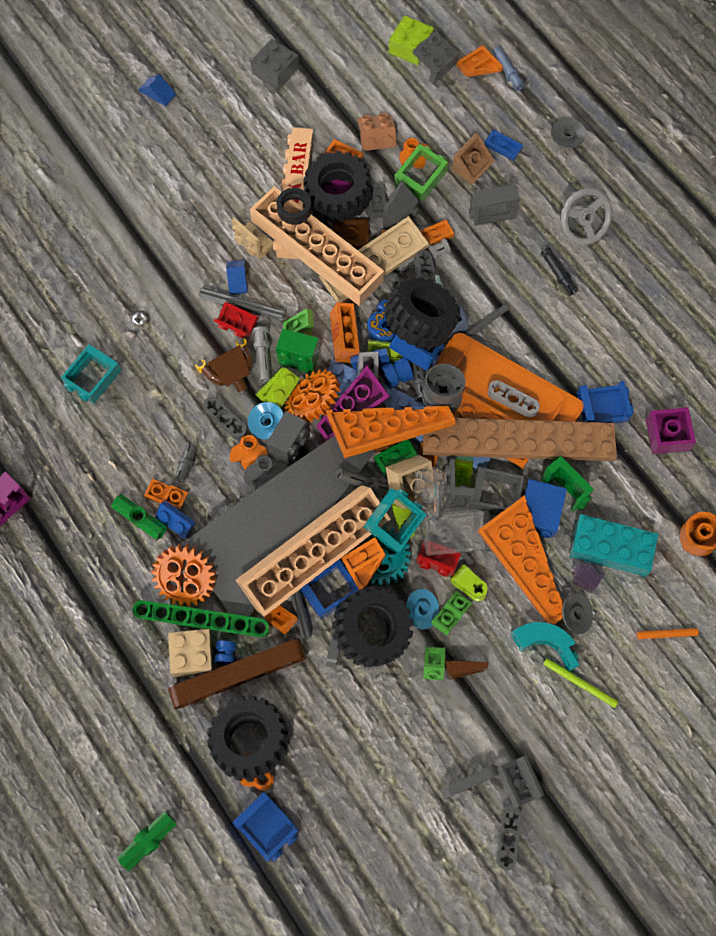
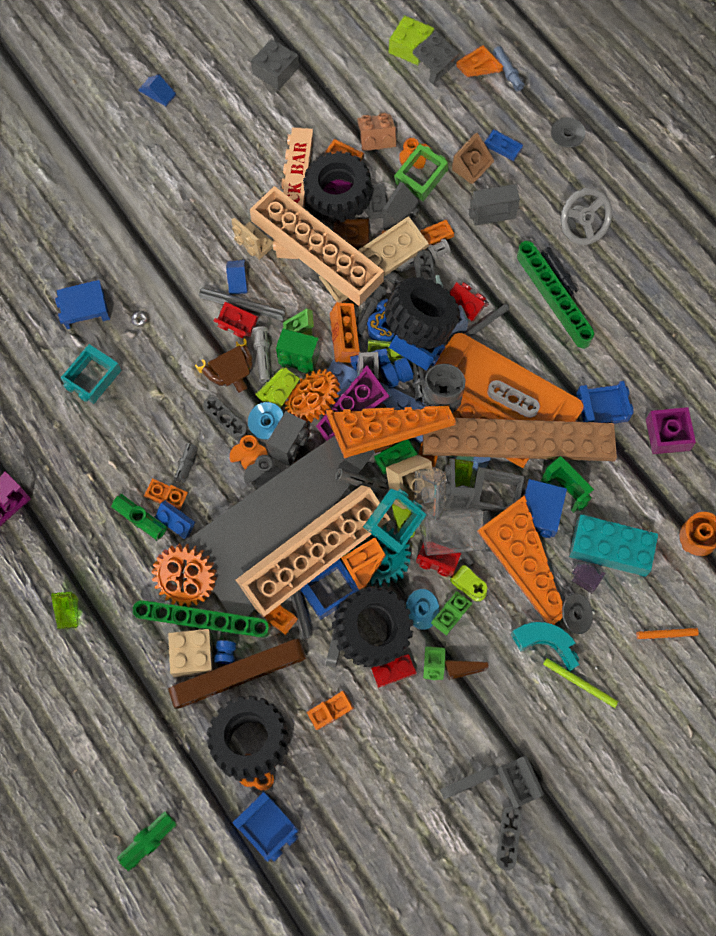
black tyre [276,187,312,225] -> none
none -> clear neon green slope [51,592,78,629]
none -> blue panel [55,280,110,329]
none -> orange slope [306,691,355,730]
none -> dark grey pin [356,285,387,337]
none -> red plate [371,654,416,688]
none -> red bracket [450,282,488,321]
none -> green beam [517,241,594,349]

